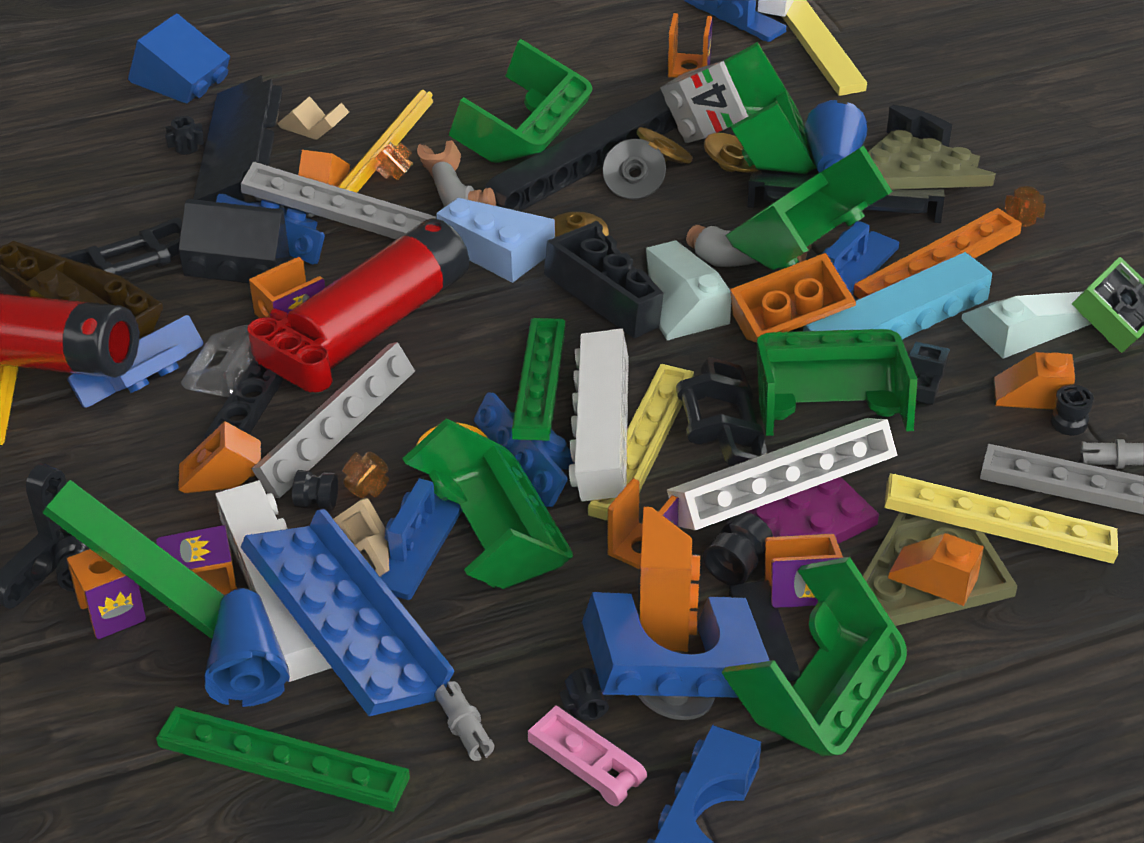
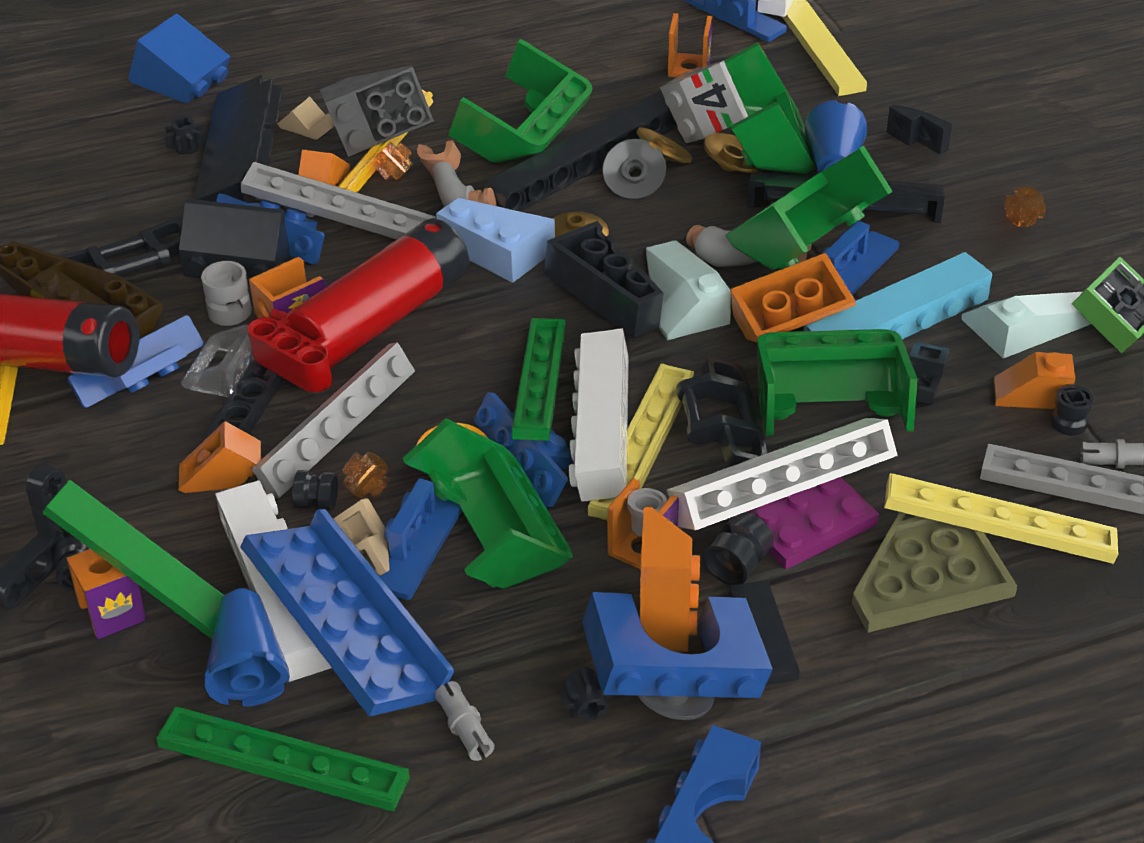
piece [156,525,237,609] -> none
bright pink plate [528,705,647,806] -> none
green windscreen [721,557,907,756] -> none
piece [765,534,843,608] -> none
orange plate [853,208,1022,299] -> none
olive wing [868,130,996,190] -> none
orange slope [888,533,984,606] -> none
none -> light grey wheel [201,261,252,326]
none -> dark grey slope [320,65,434,157]
none -> light grey piece [627,488,667,537]

